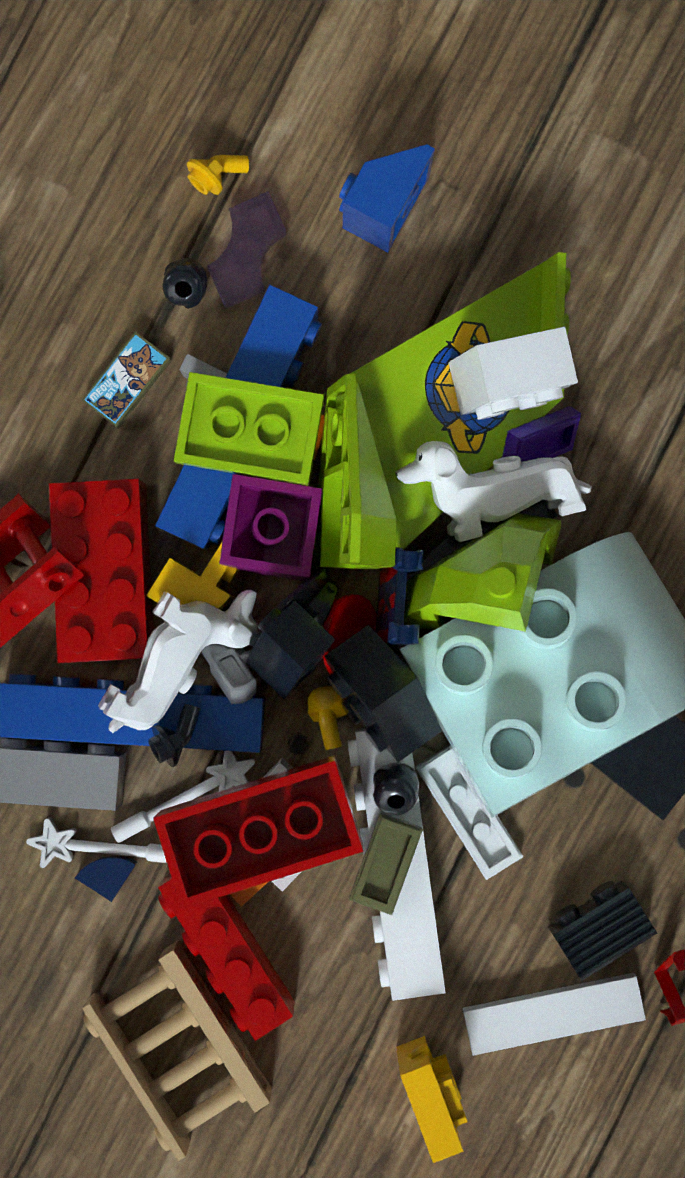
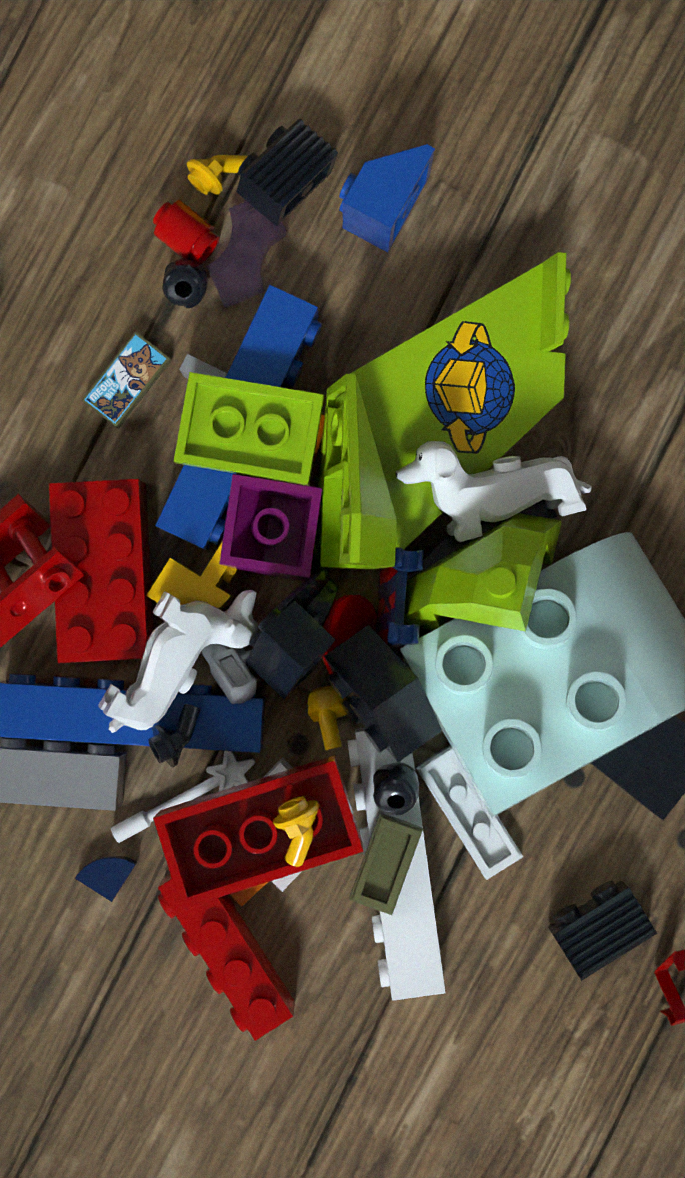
white piece [26,817,167,868] -> none
tan fence [82,940,272,1162] -> none
yellow brick [396,1036,468,1163] -> none
white brick [448,327,578,420] -> none
white tile [463,973,646,1056] -> none
dark purple tile [502,406,581,462] -> none
none -> red brick [153,200,220,264]
none -> black brick [236,119,338,226]
none -> yellow plate [273,796,319,867]

